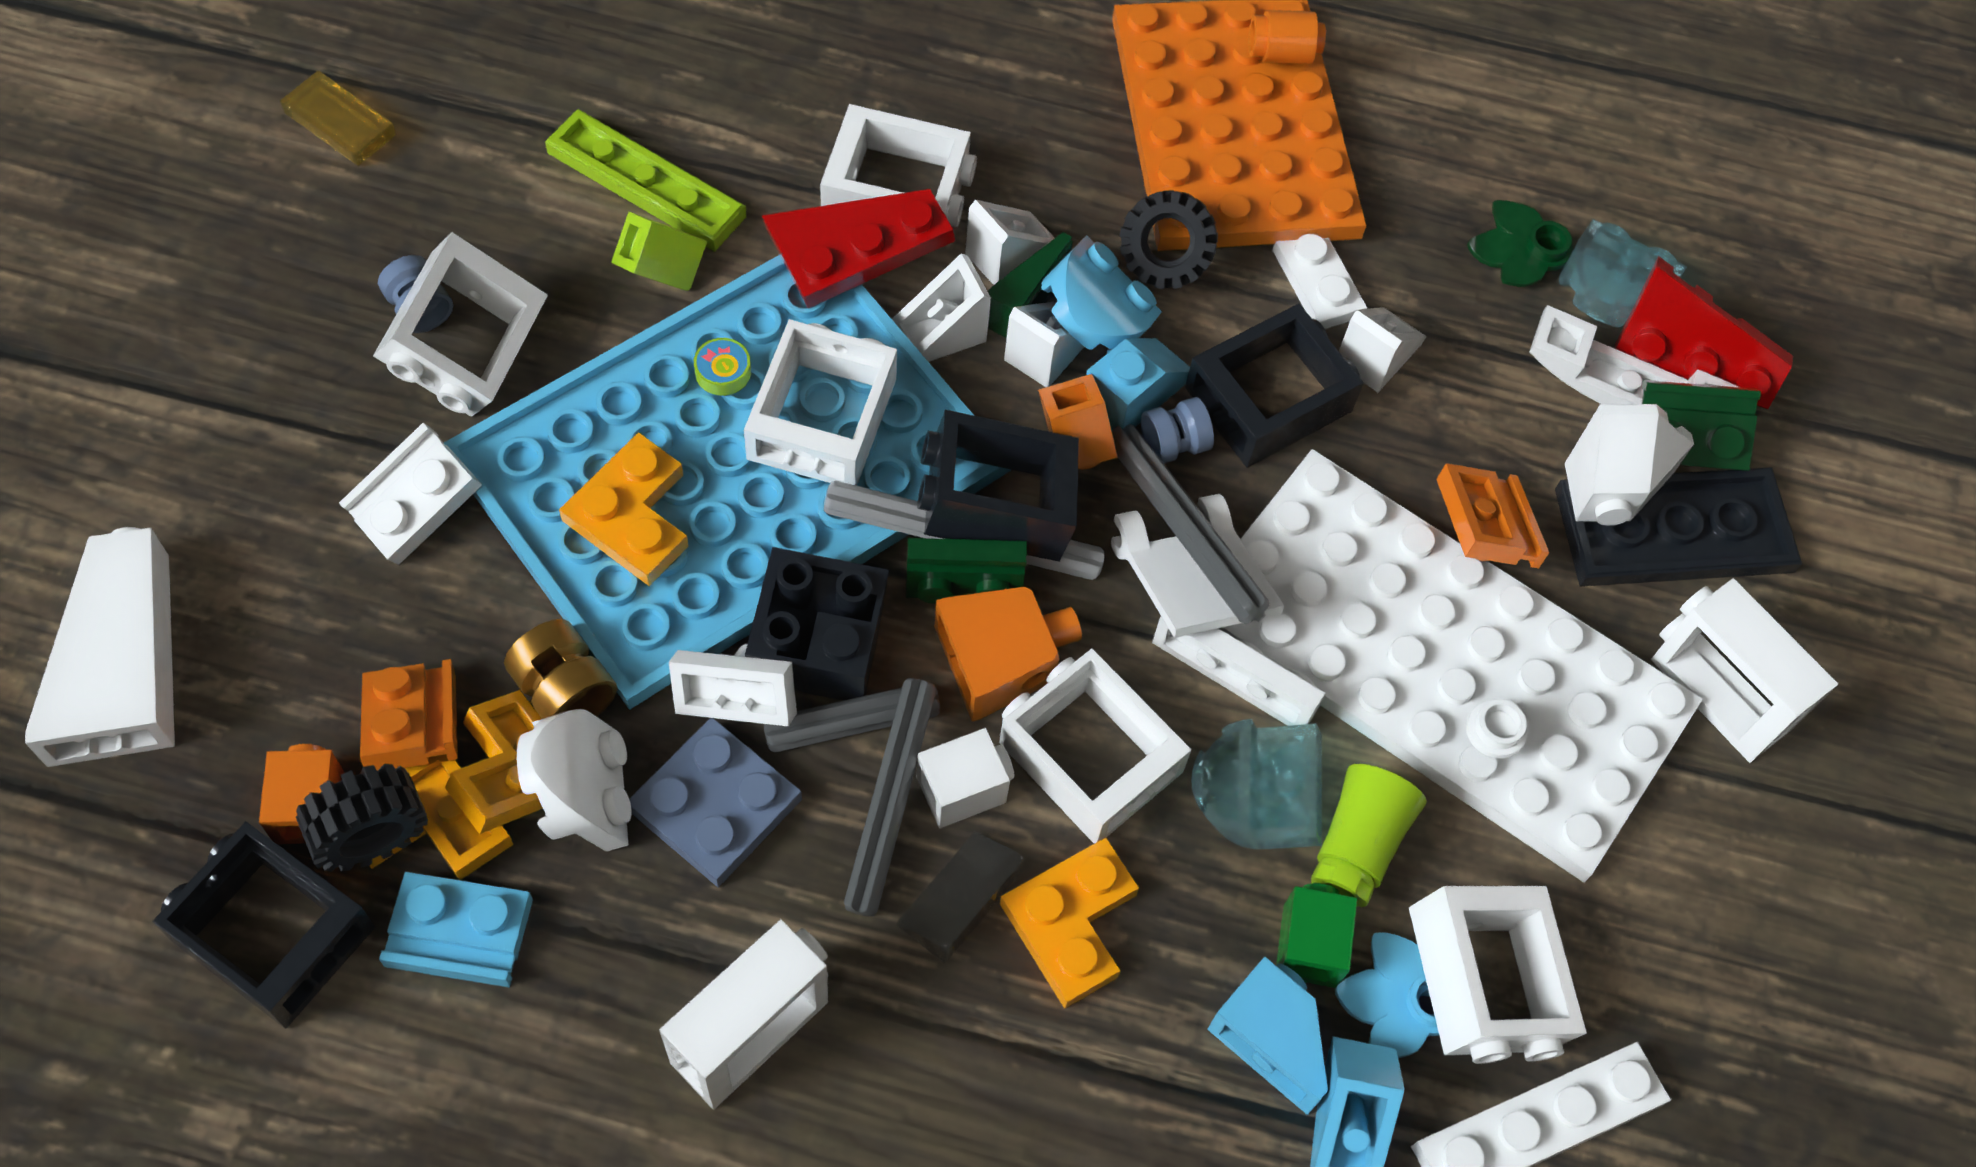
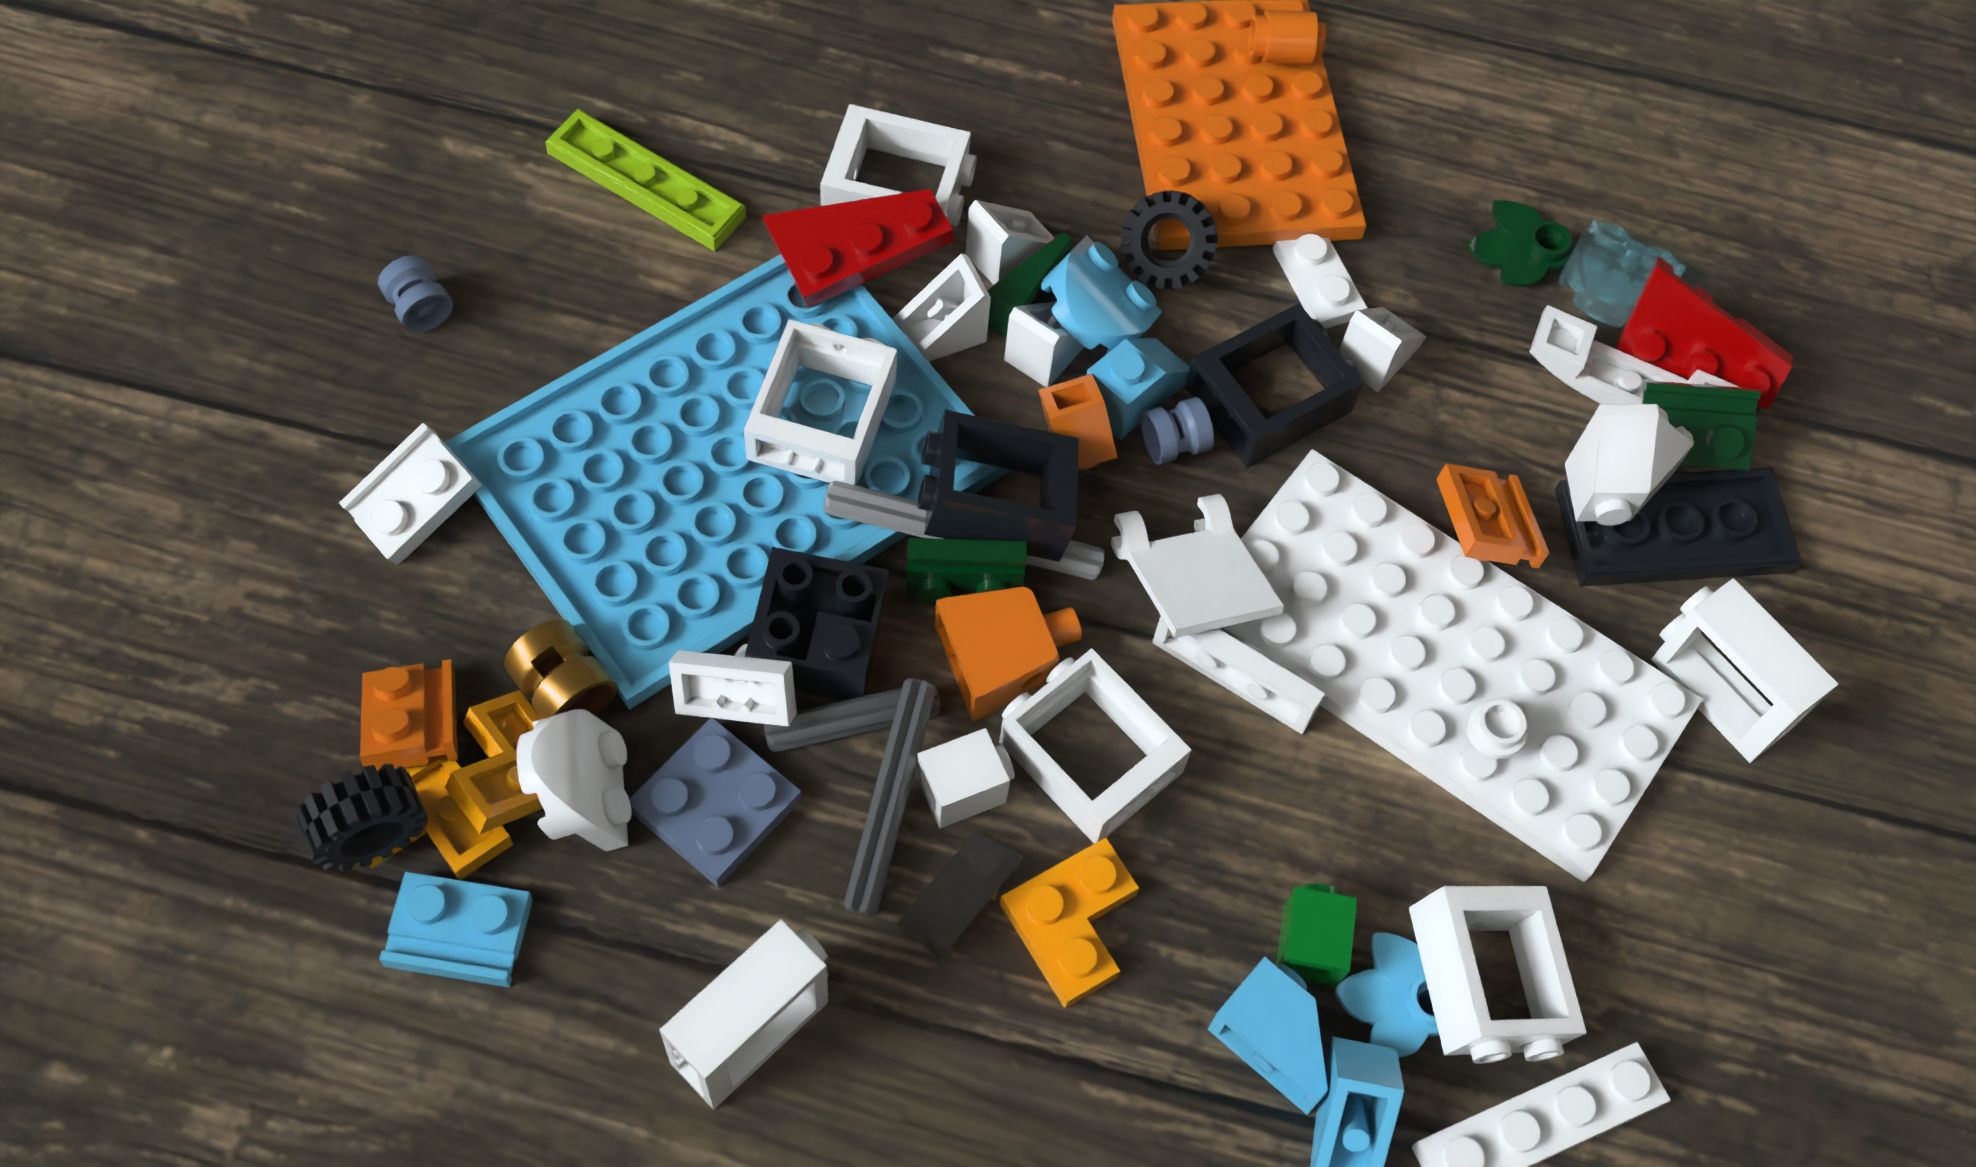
white slope [25,527,175,767] -> none
black window [152,821,375,1029] -> none
orange brick [259,744,345,844] -> none
clear yellow tile [280,70,396,166] -> none
white window [373,232,548,417] -> none
light orange plate [559,432,689,586] -> none
lime panel [611,212,707,291] -> none
tile [694,338,751,396] -> none
dark grey axle [1112,424,1269,624] -> none
clear light blue slope [1191,719,1322,849] -> none
lime plant [1311,764,1427,908] -> none

